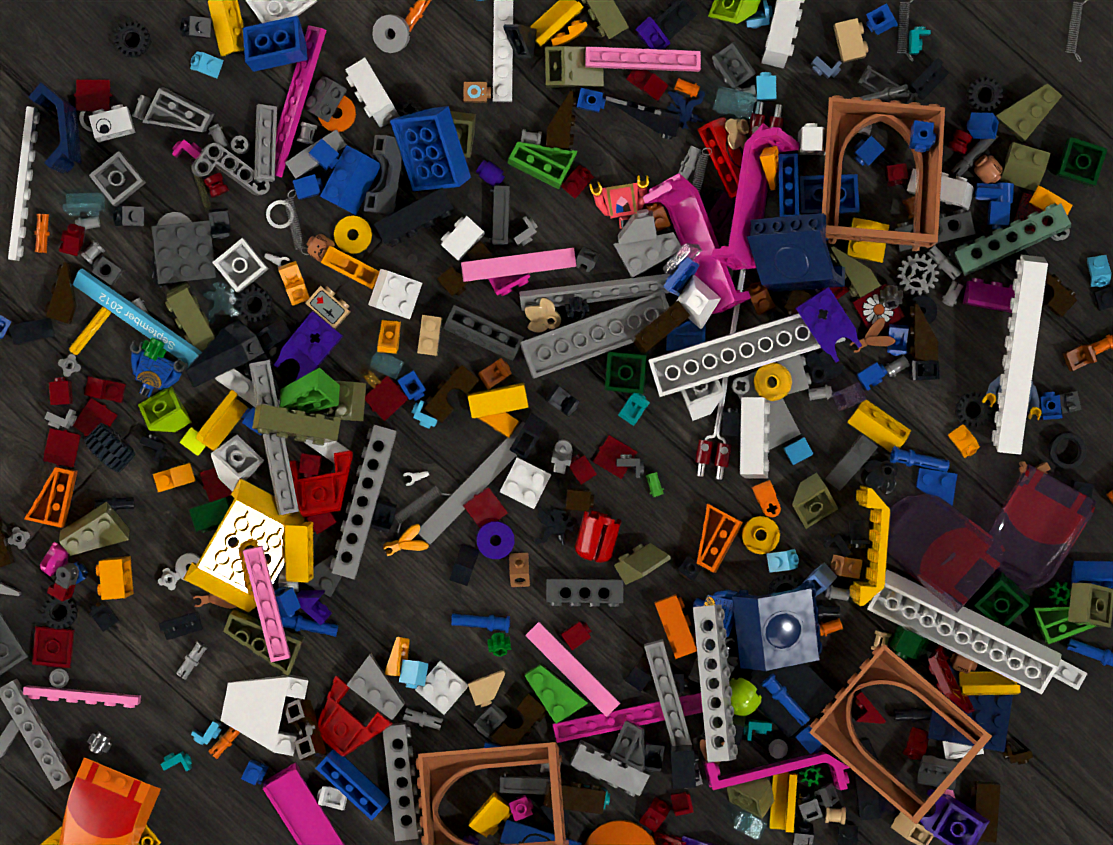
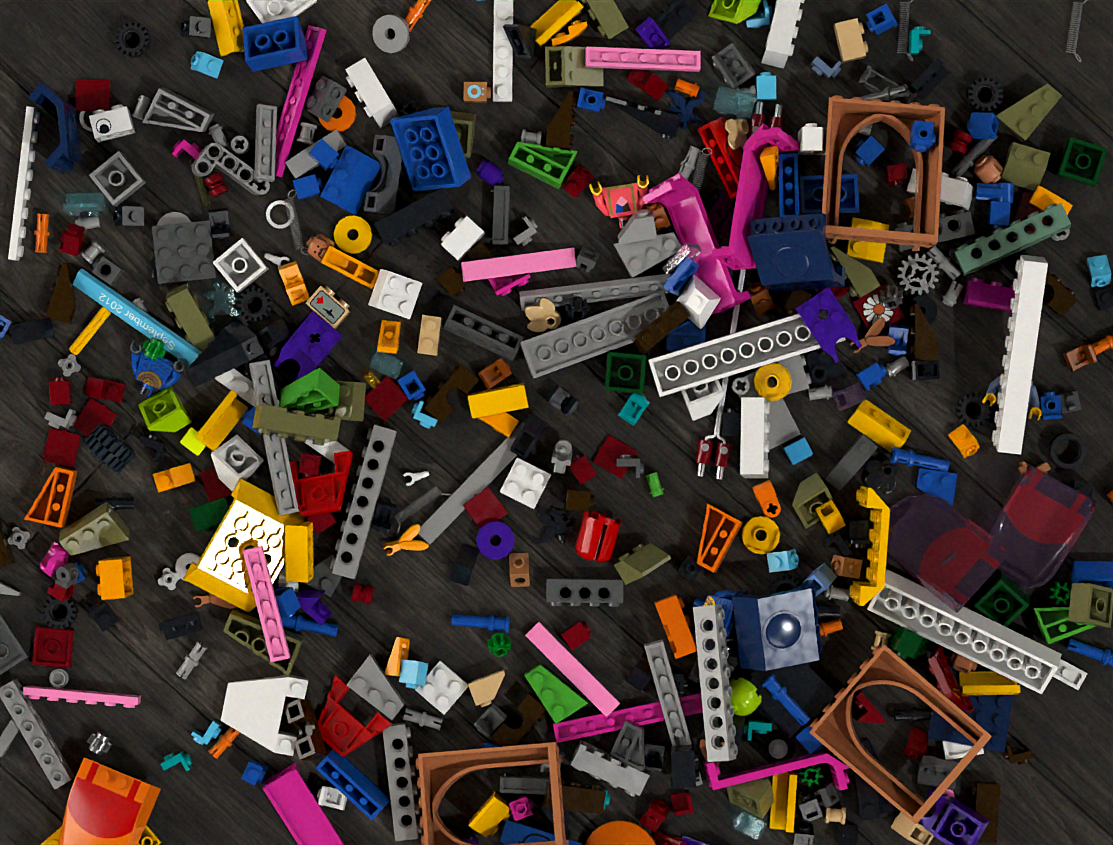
none -> dark red wheel [352,583,374,605]
none -> yellow brick [815,500,846,535]

